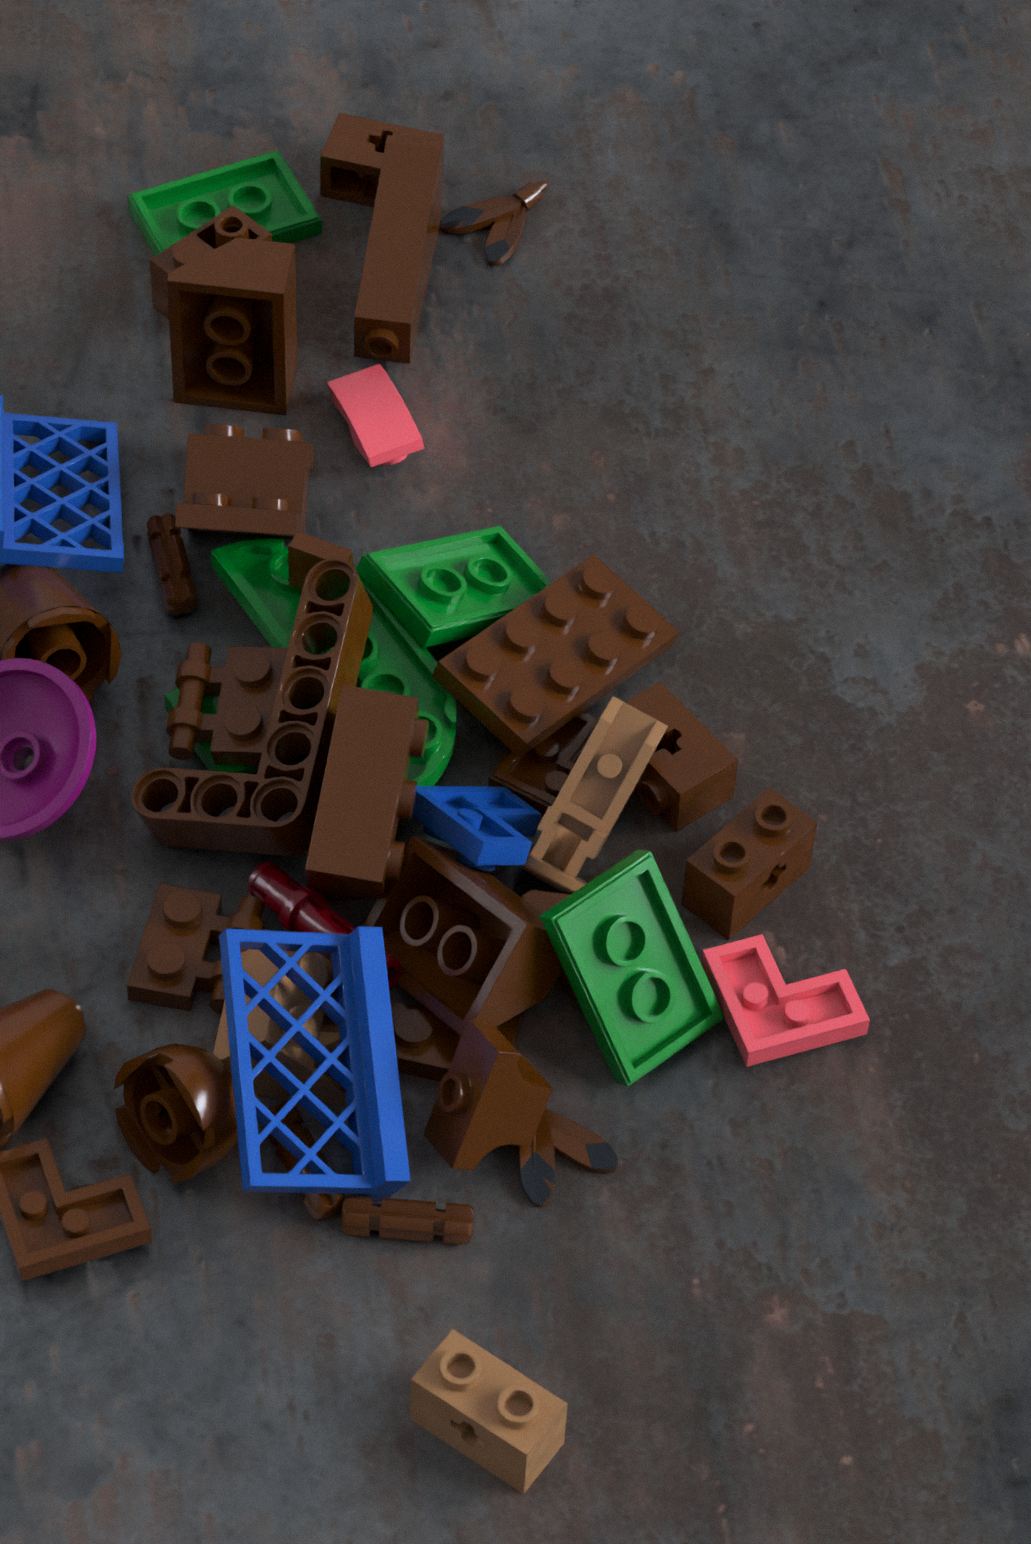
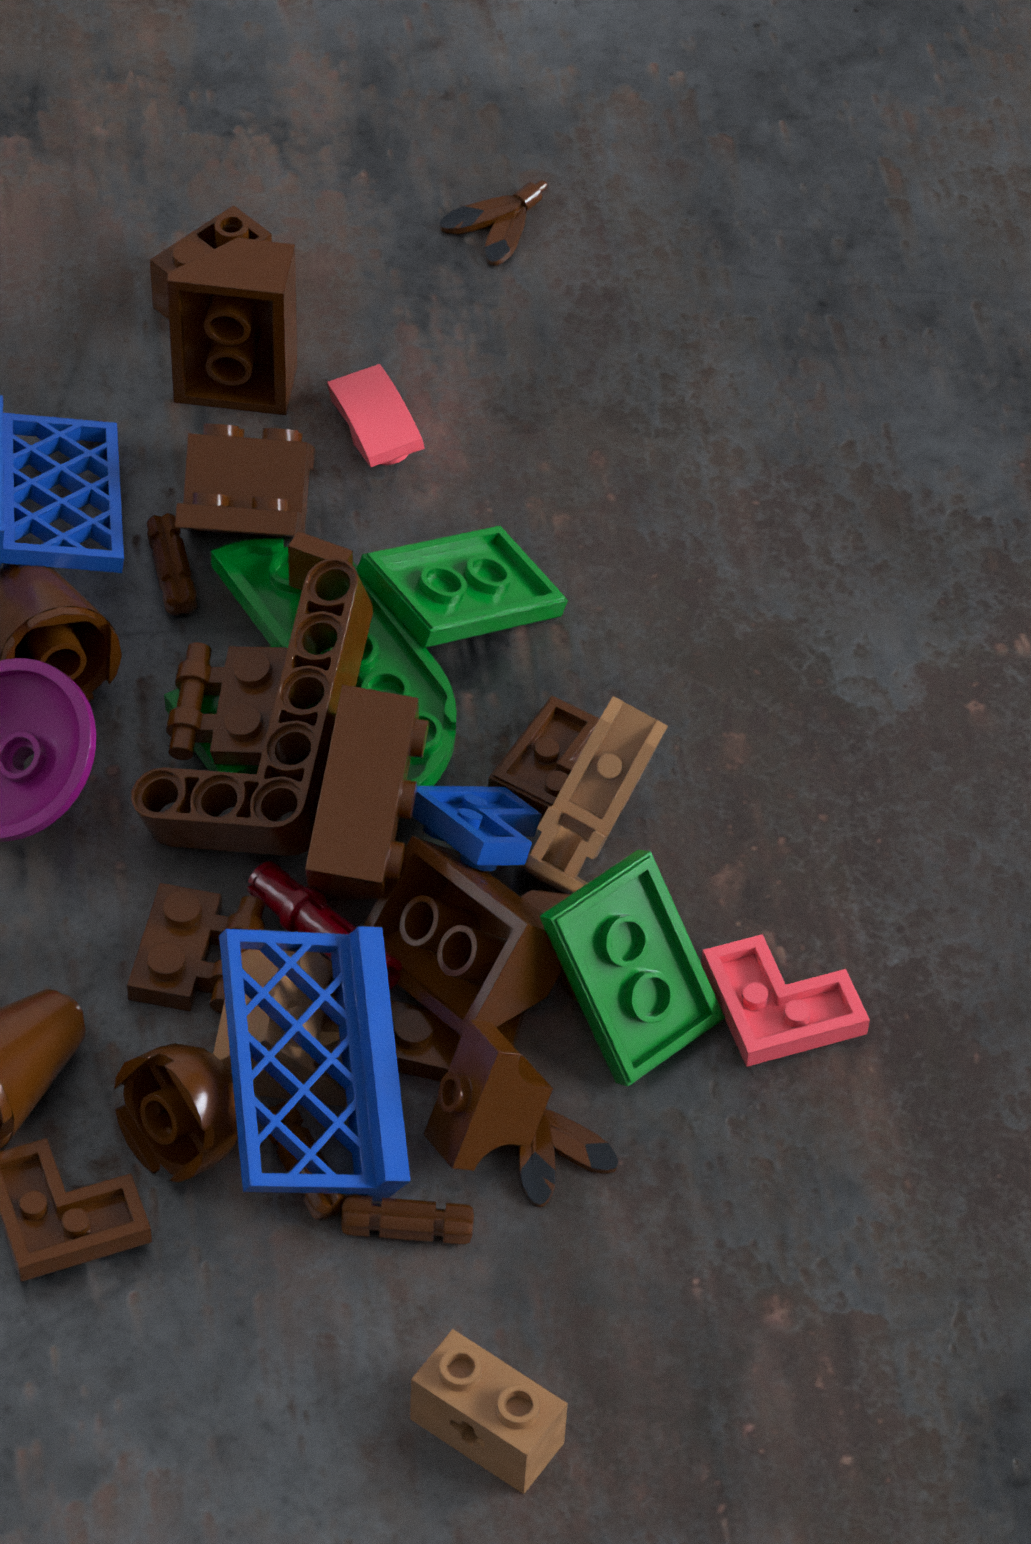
green tile [127,150,322,256] -> none
reddish brown brick [320,113,444,207] -> none
reddish brown slope [354,135,443,364] -> none
reddish brown plate [432,554,680,758] -> none
reddish brown brick [625,681,738,832] -> none
reddish brown brick [681,787,817,941] -> none

